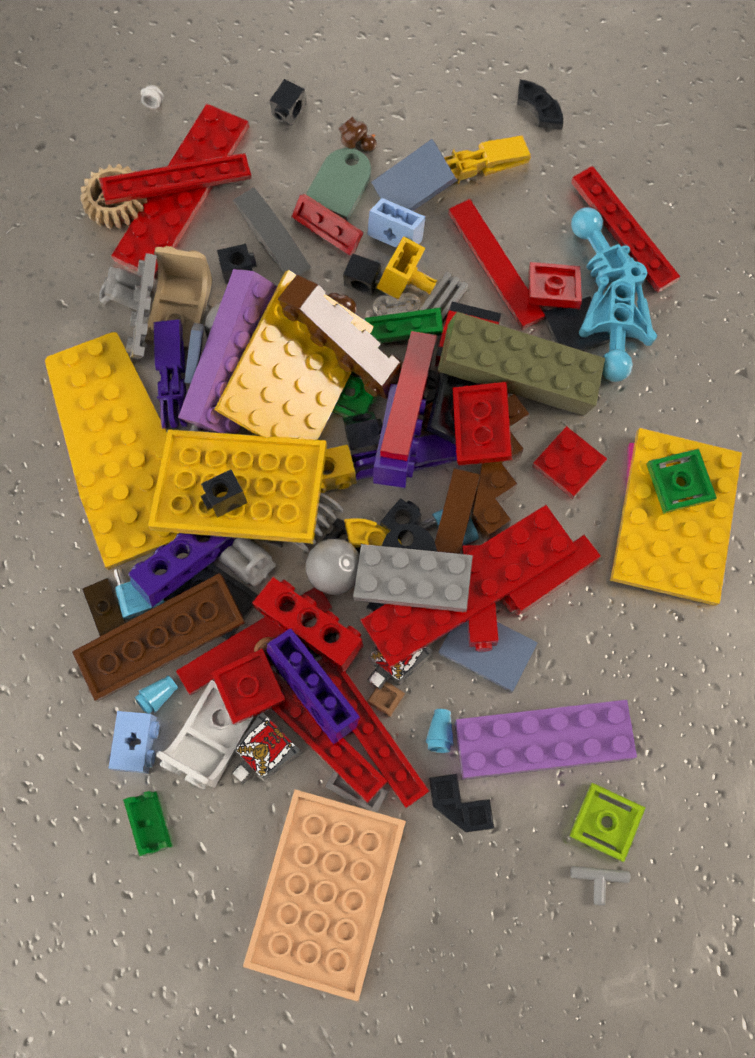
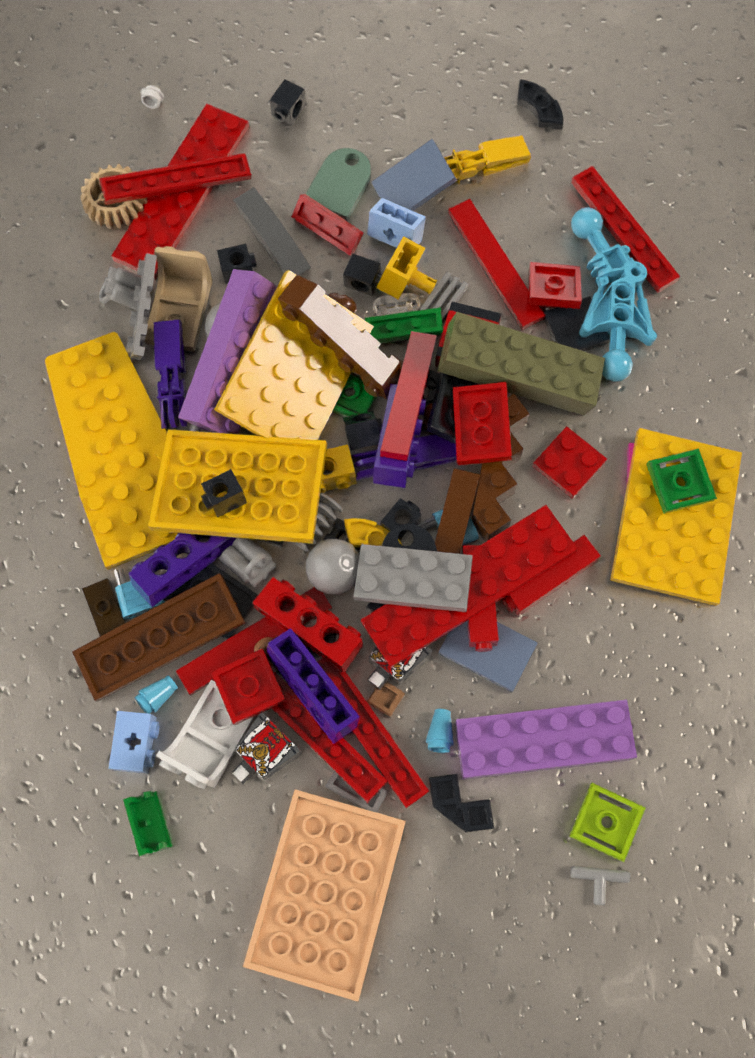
sand blue tile [184,323,204,384] -> none
reddish brown animal [338,116,377,152] -> none

